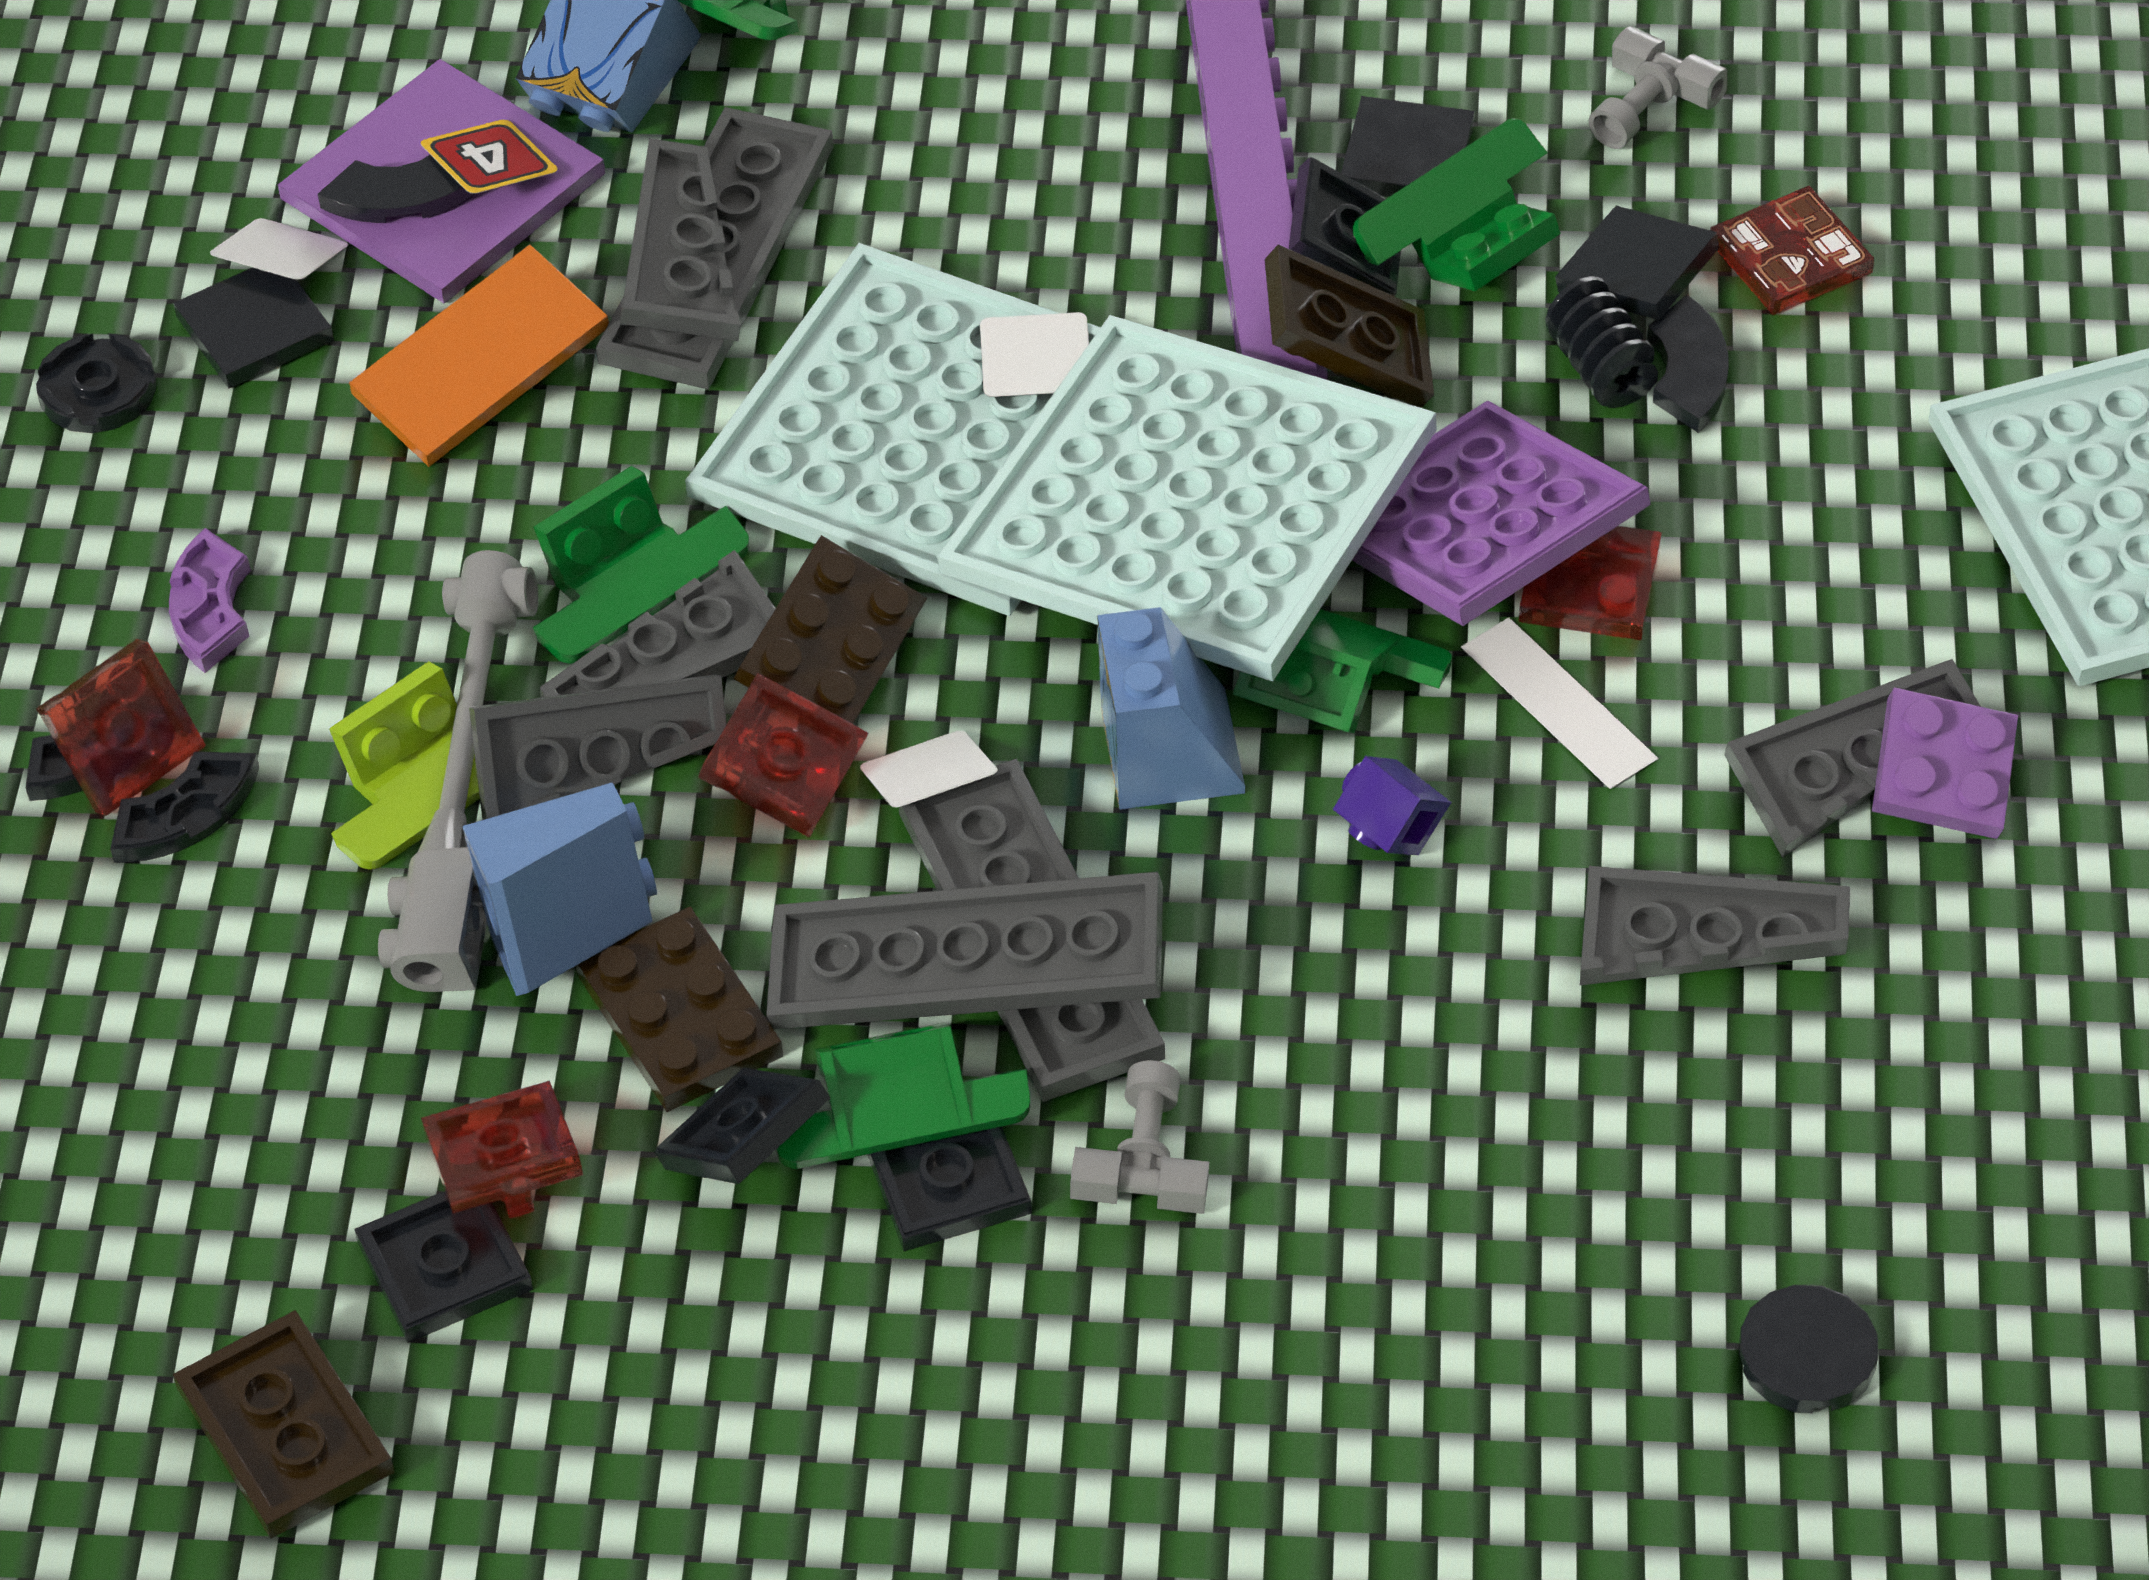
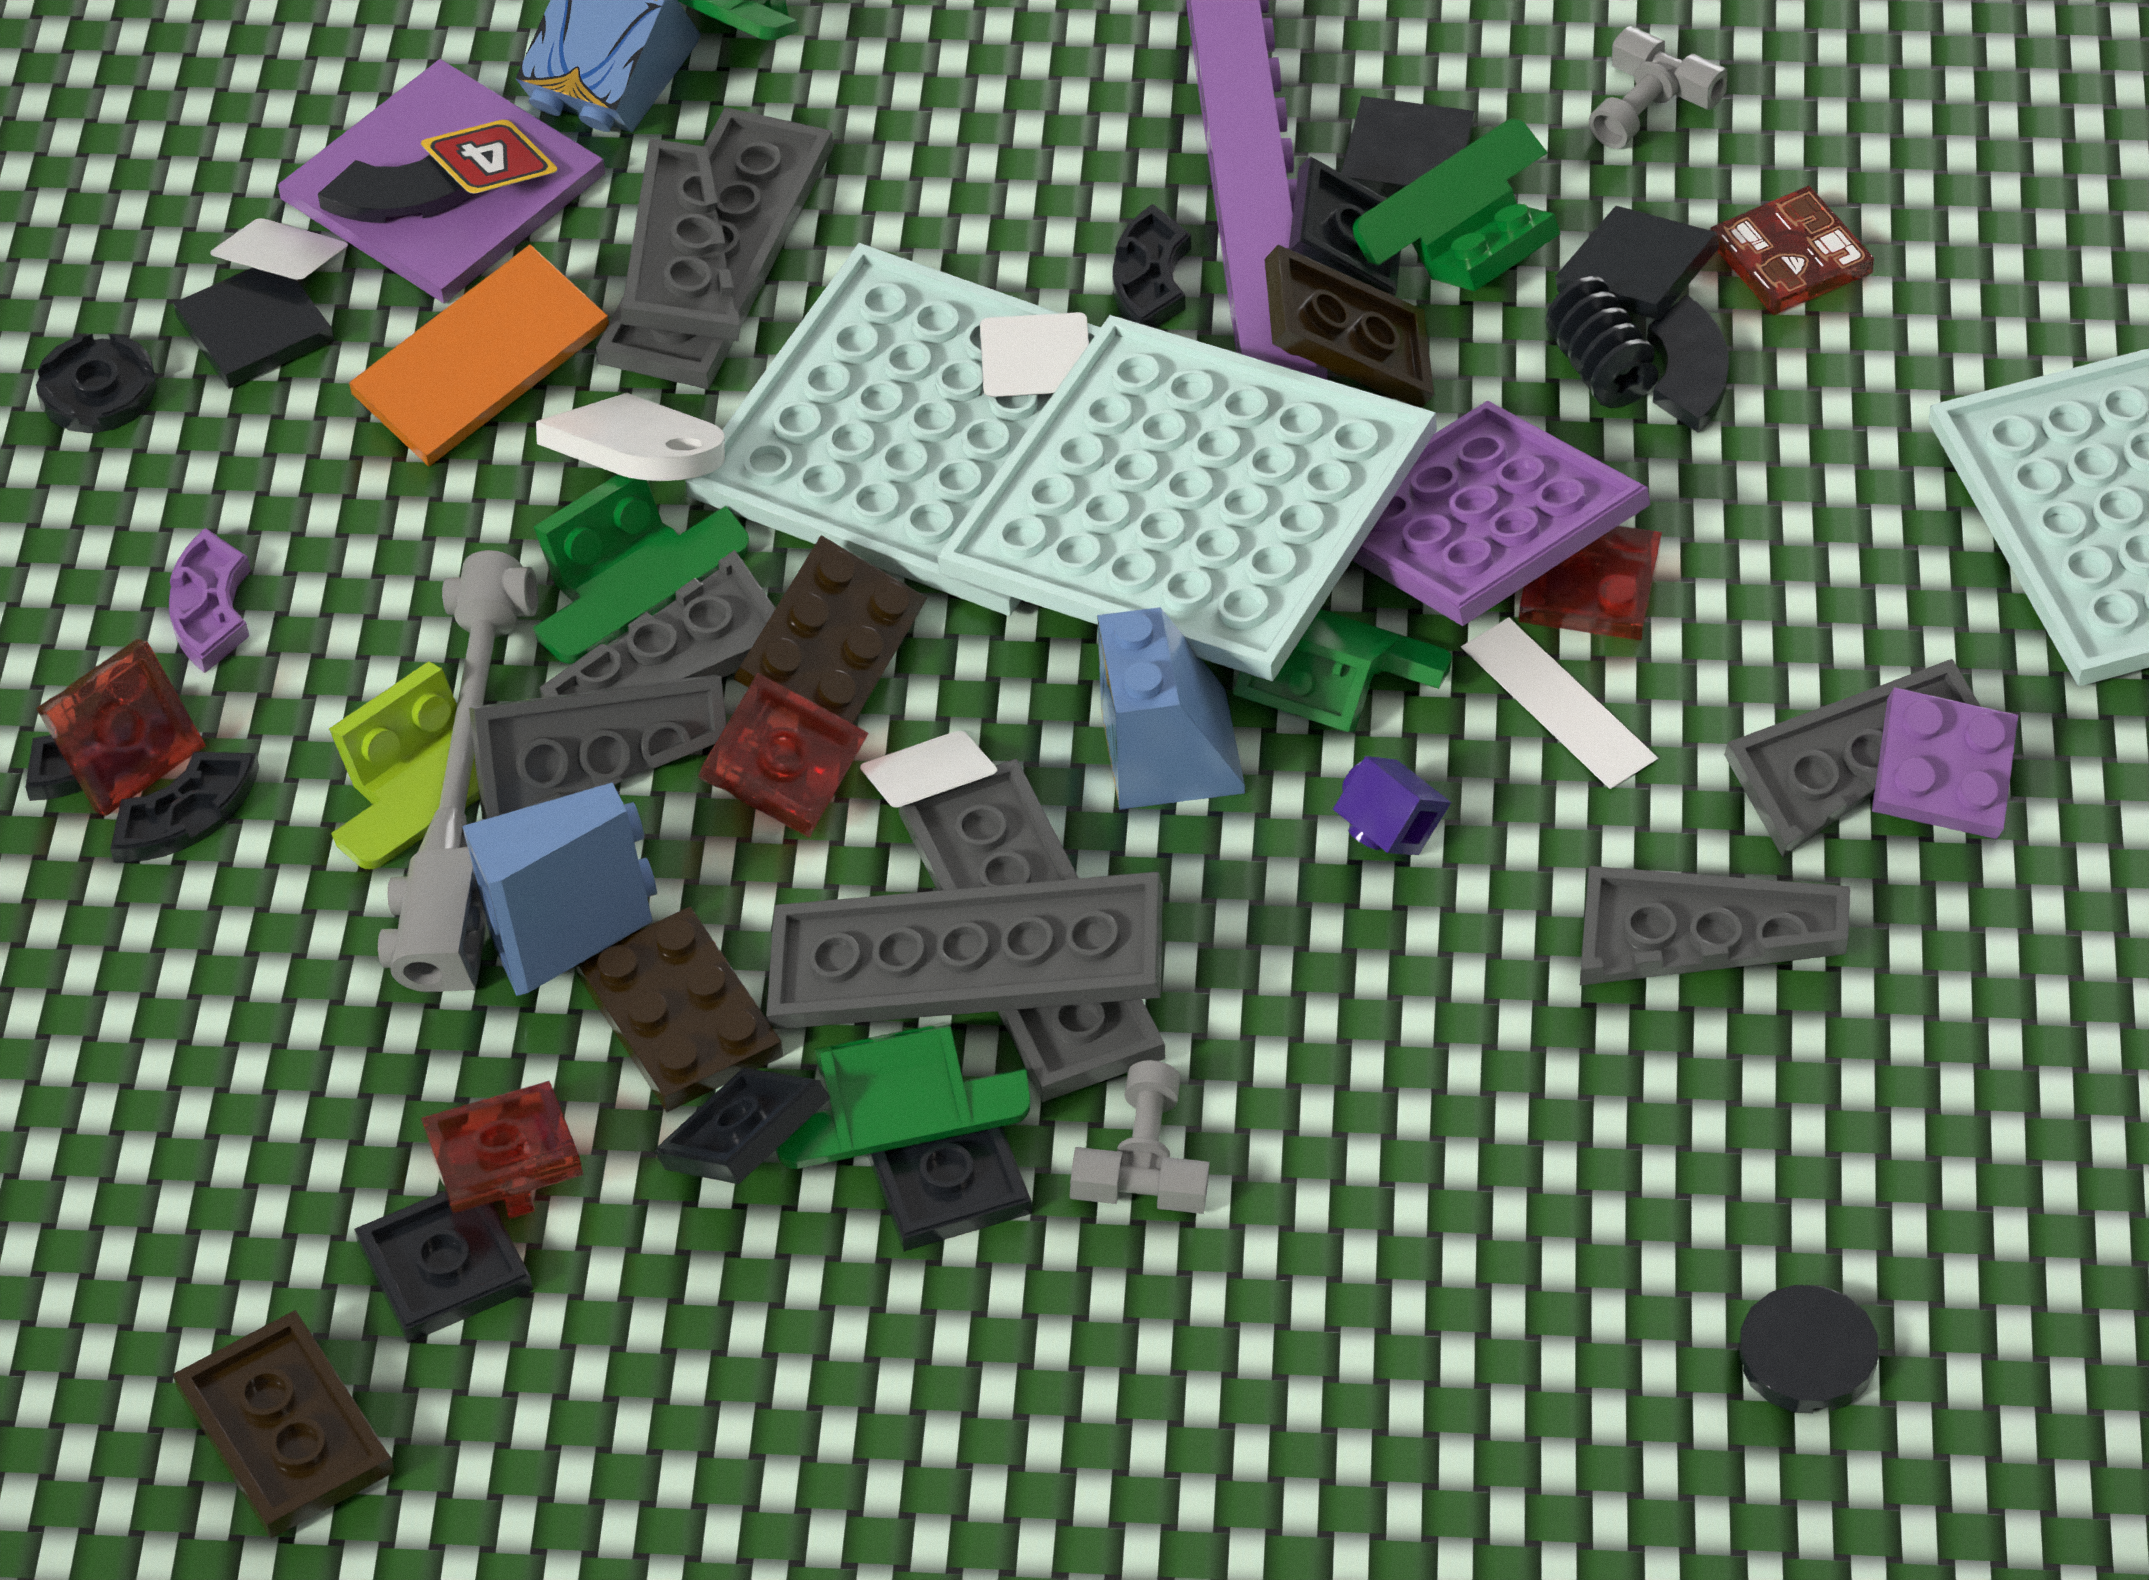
none -> white tile [536,393,725,481]
none -> black tile [1112,204,1191,328]

